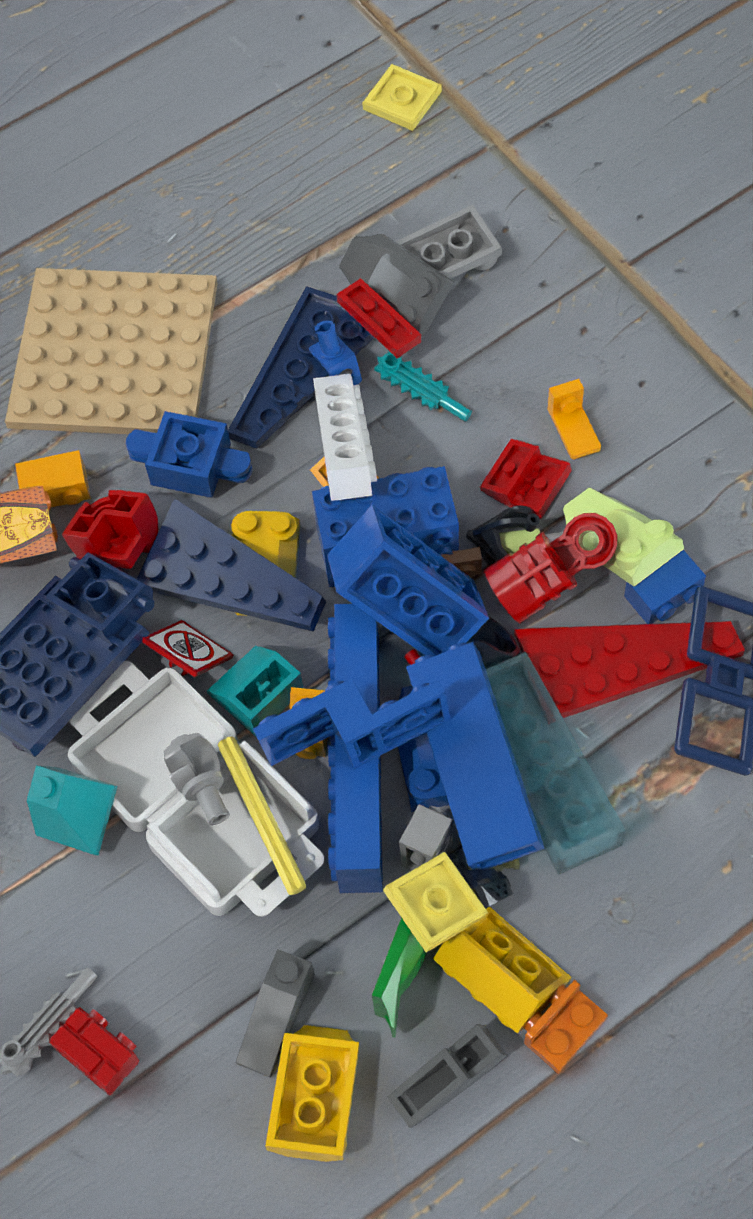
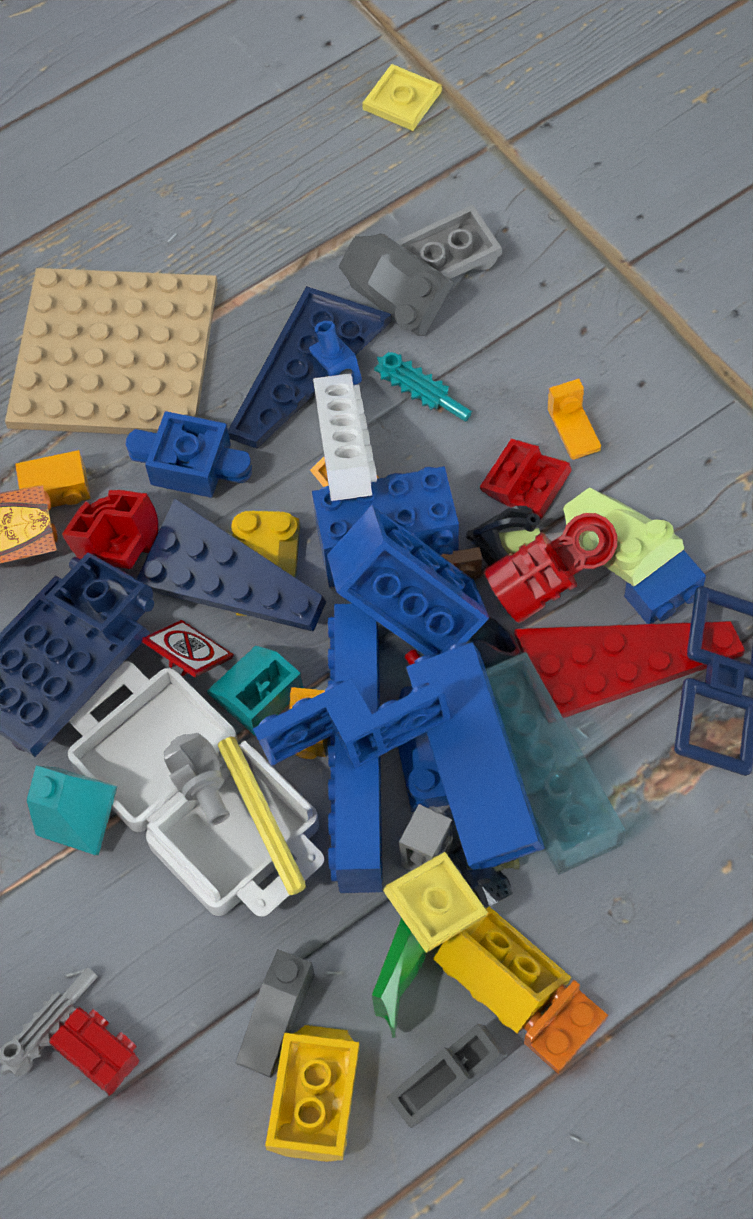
red plate [337,278,421,359] -> none

